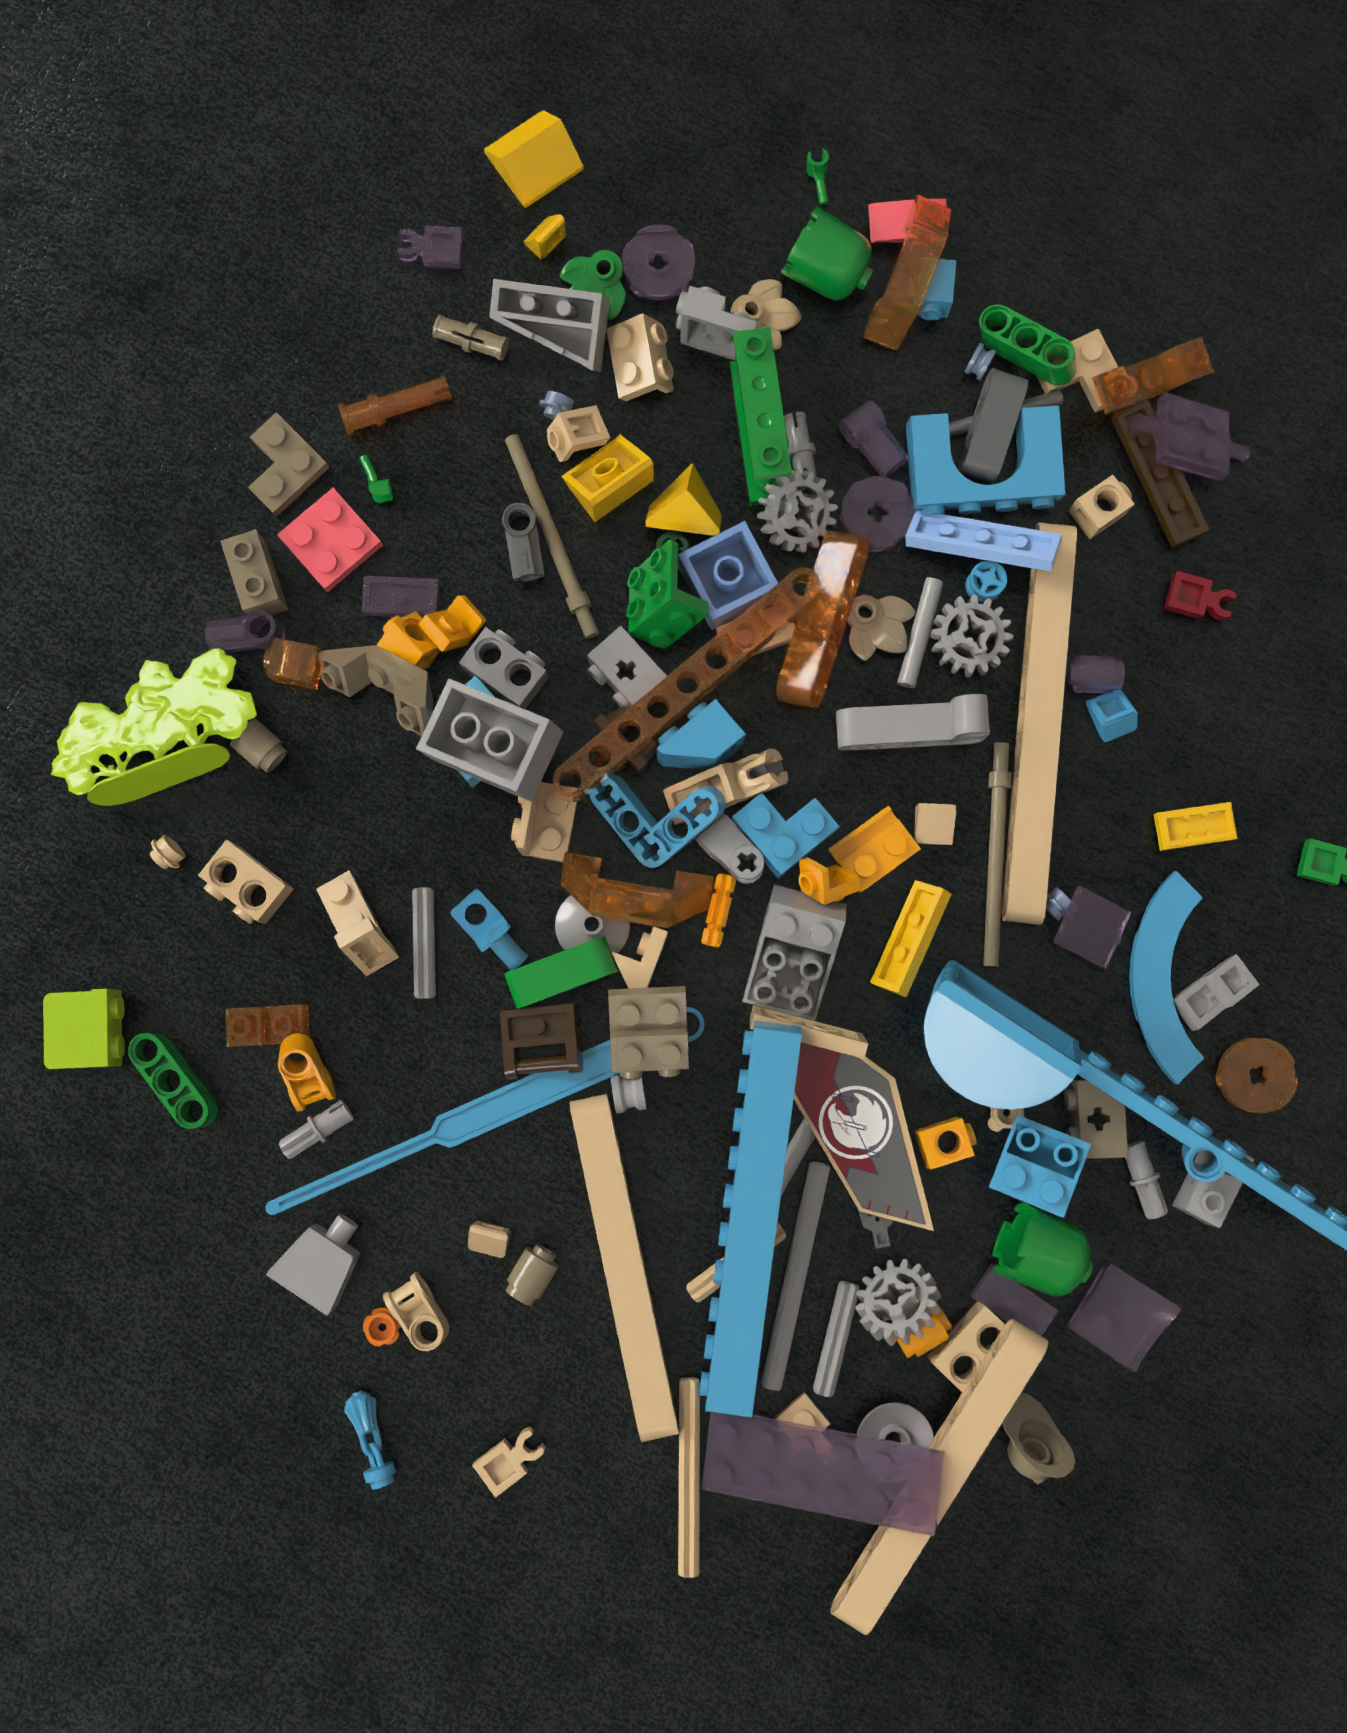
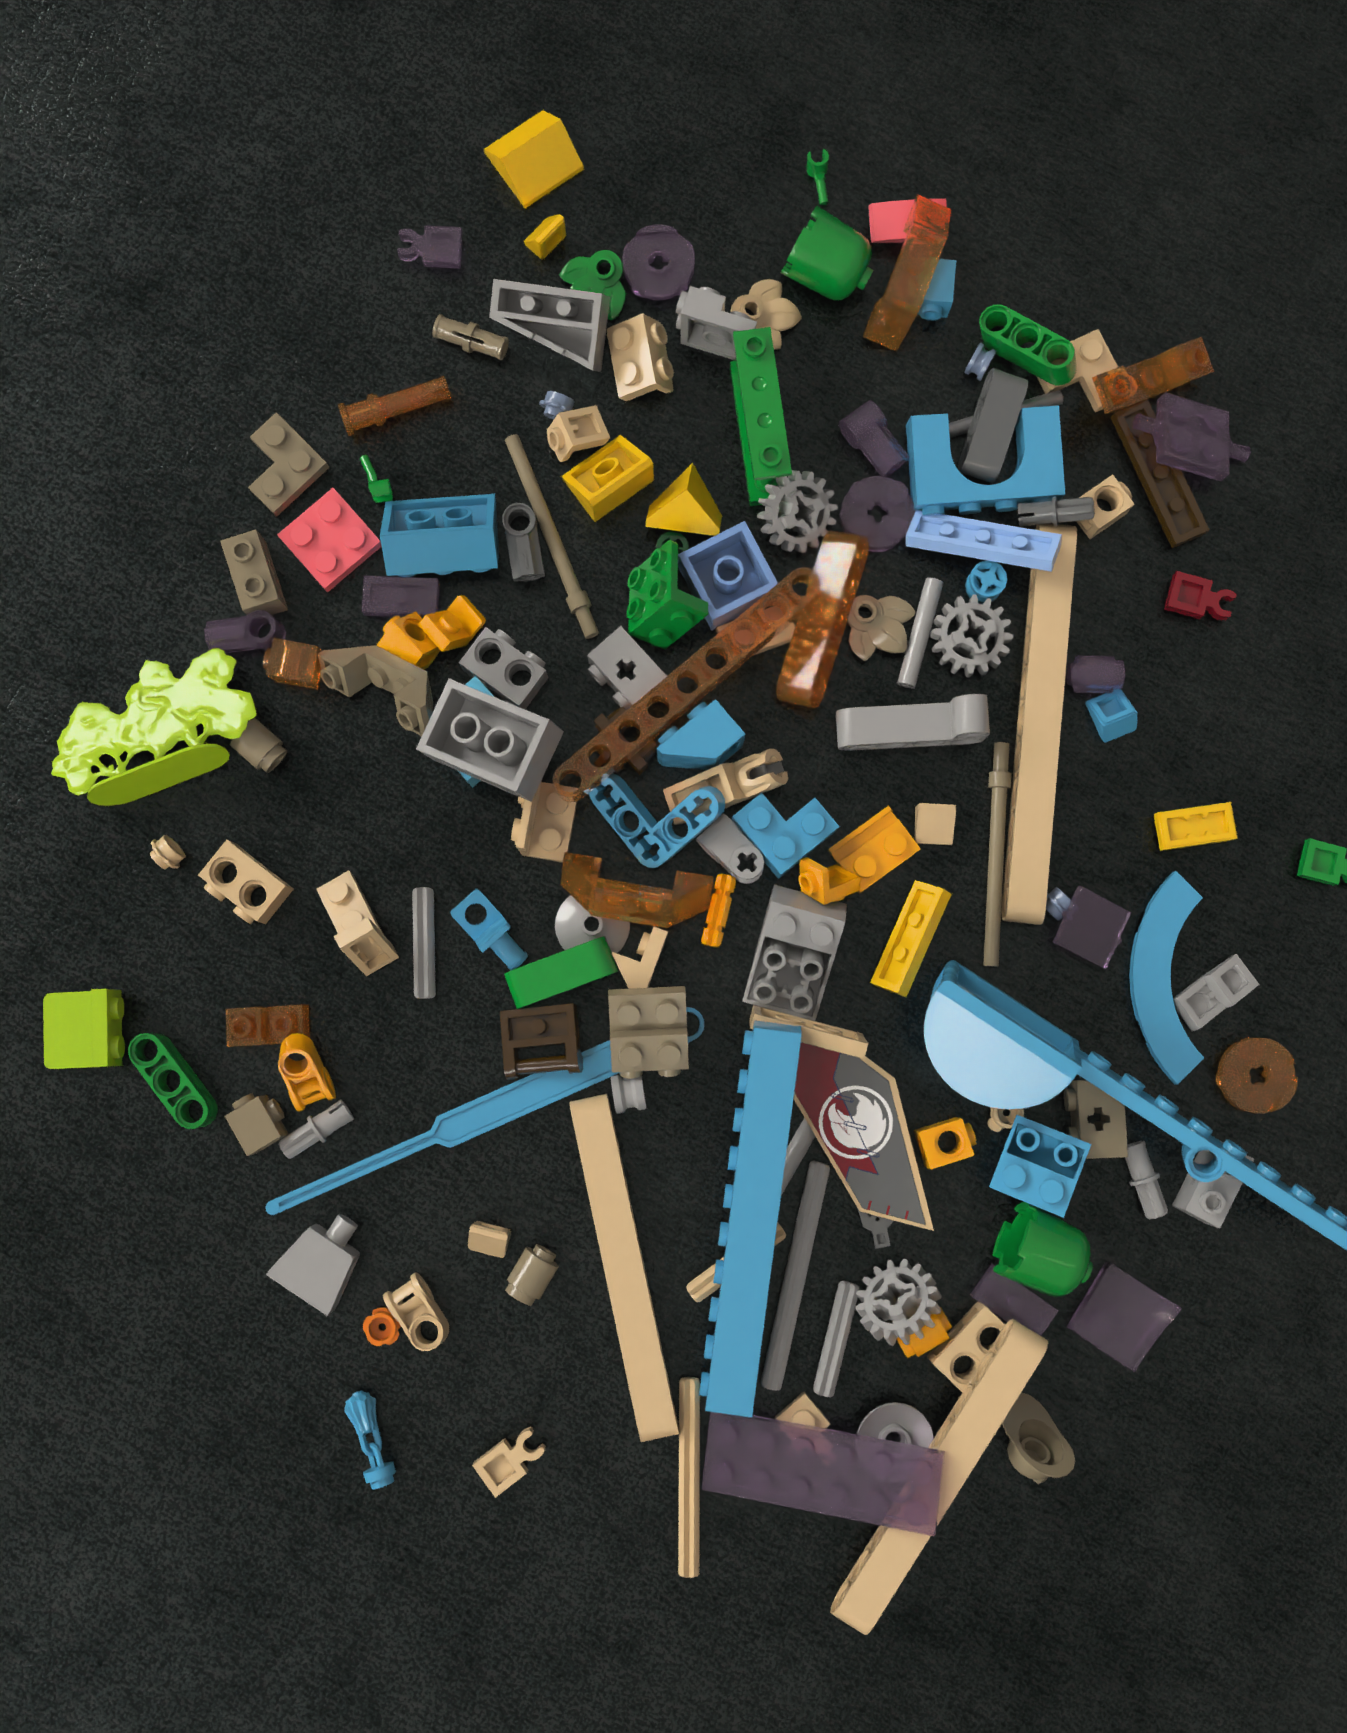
light grey pin [784,412,817,490] -> none
none -> dark tan brick [225,1093,289,1156]
none -> dark azure slope [380,494,499,578]
none -> dark grey axle [1018,496,1095,527]

